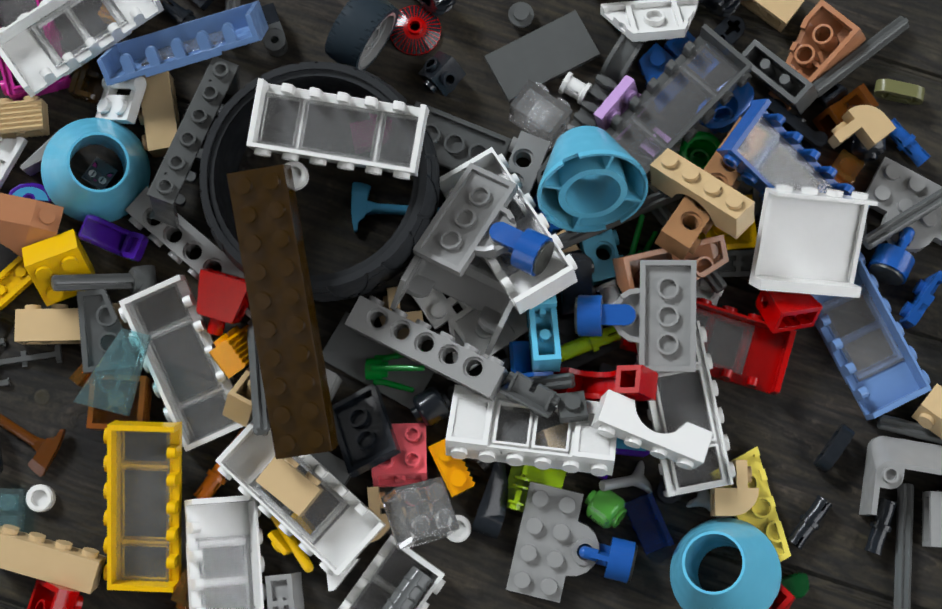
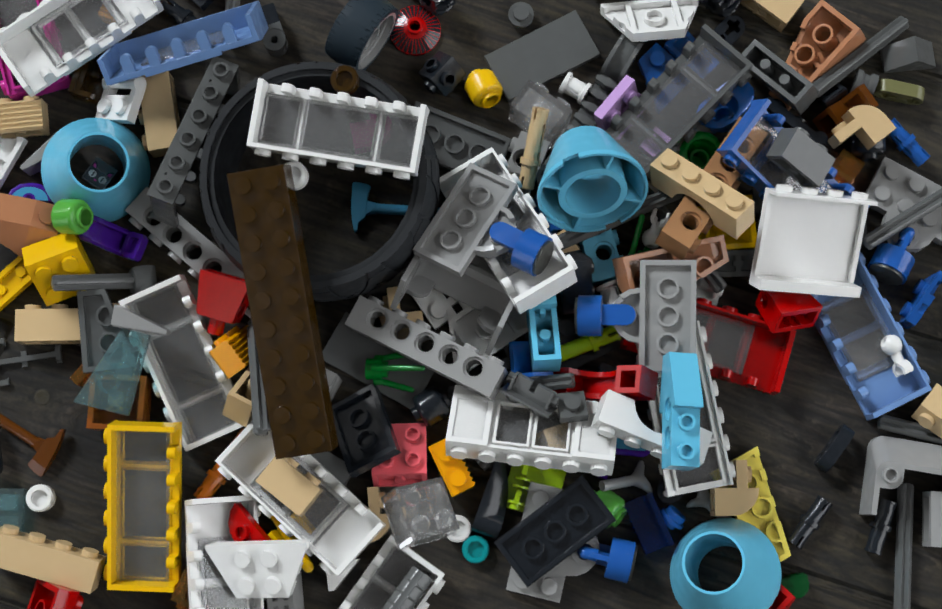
none -> bright green head [51,199,94,235]
none -> light grey slope [111,304,171,336]
none -> white wing [205,539,310,599]
none -> red plate [228,502,271,541]
none -> dark brown tile [330,65,360,95]
none -> teal tile [462,535,489,563]
none -> yellow head [464,69,503,108]
none -> black tile [494,475,616,588]
none -> tan pin [519,106,549,190]
none -> white arm [642,208,670,249]
none -> medium azure brick [659,352,704,471]
none -> blue plate [660,505,686,530]
none -> brick [766,127,836,187]
none -> dark grey wheel [849,69,879,95]
none -> dark grey slope [880,36,936,73]
none -> white arm [880,335,914,377]

